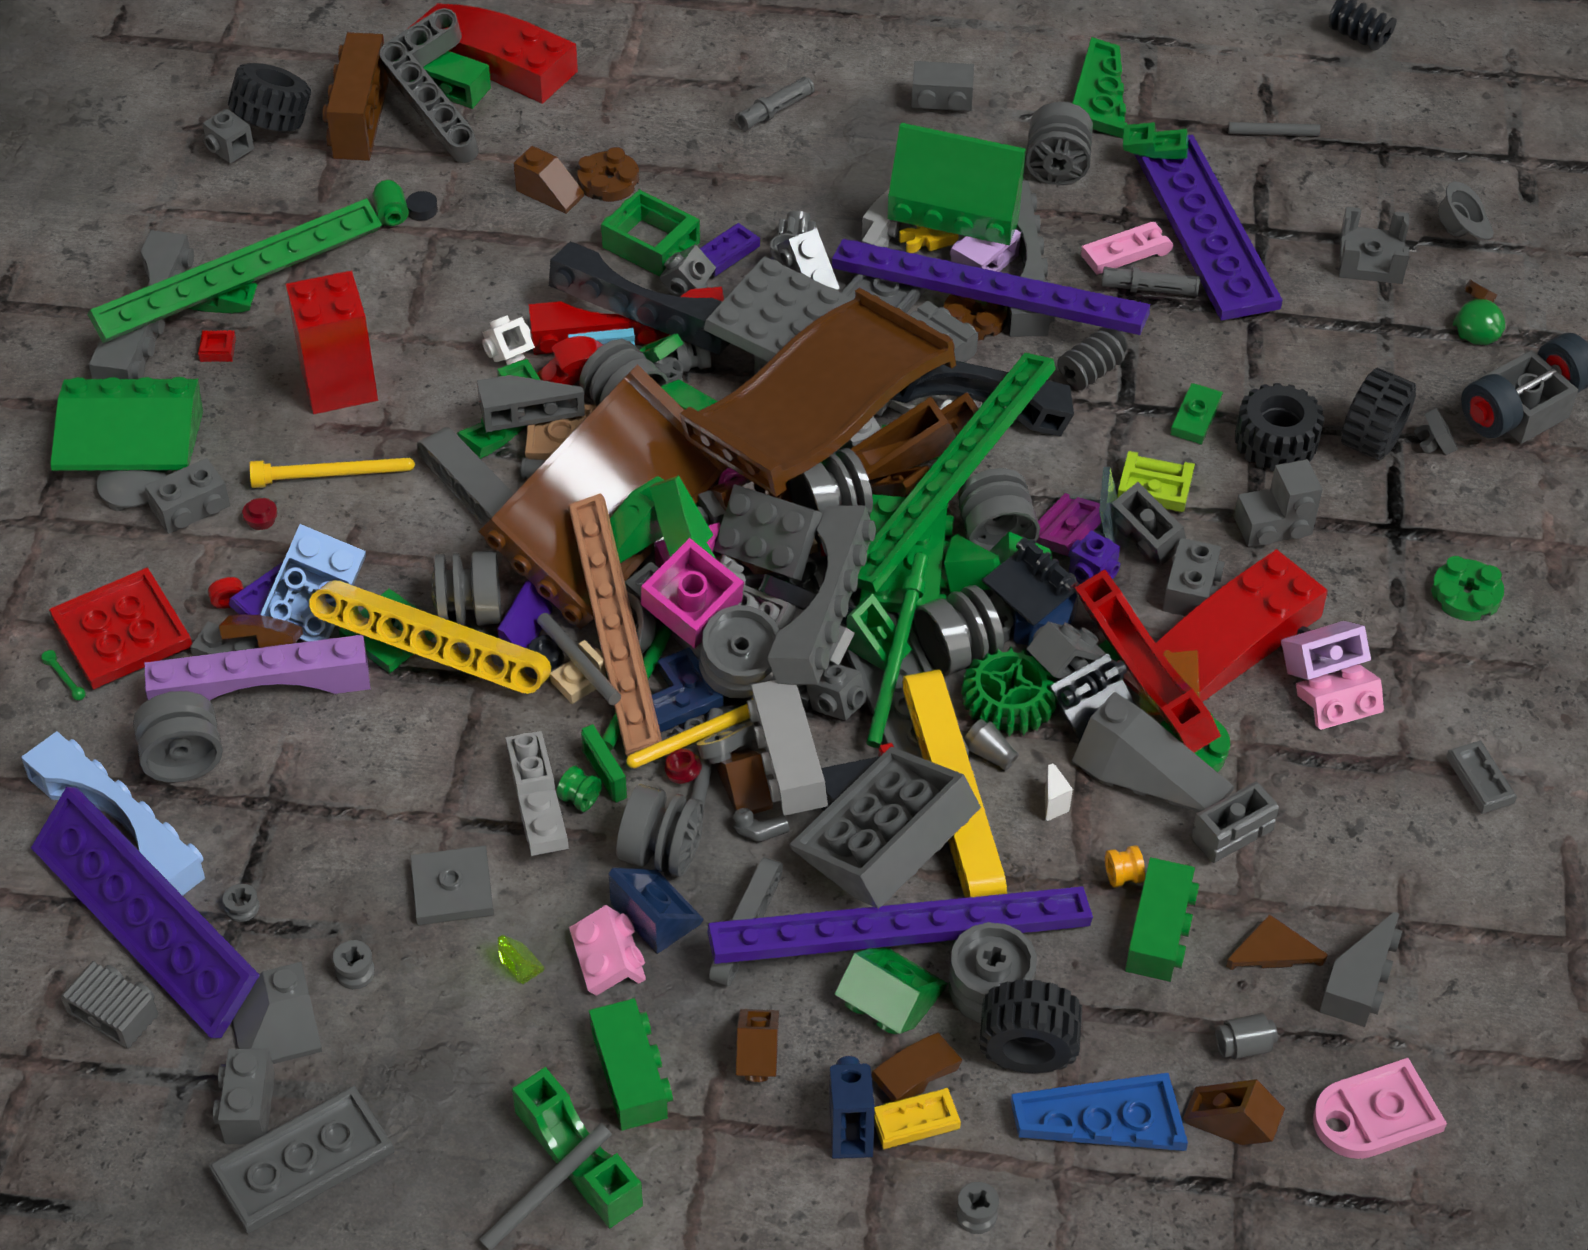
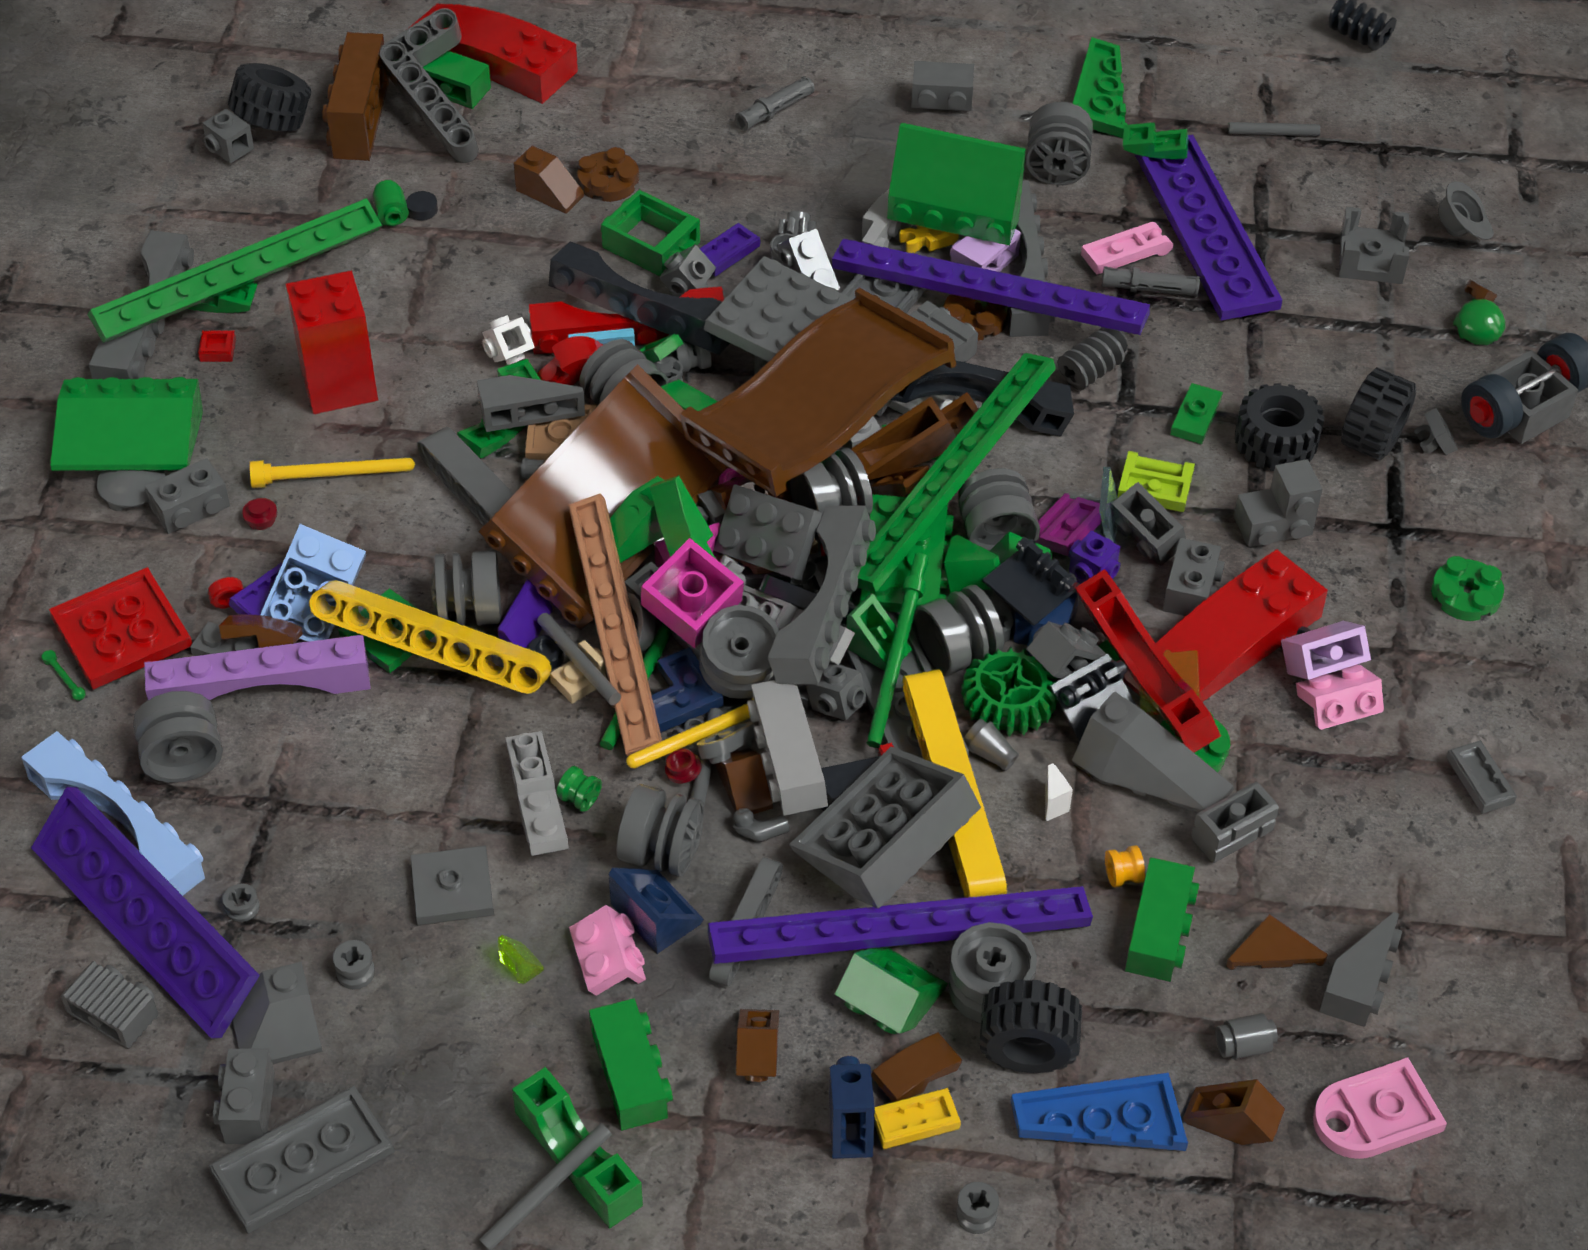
green tile [581,724,627,803] -> none

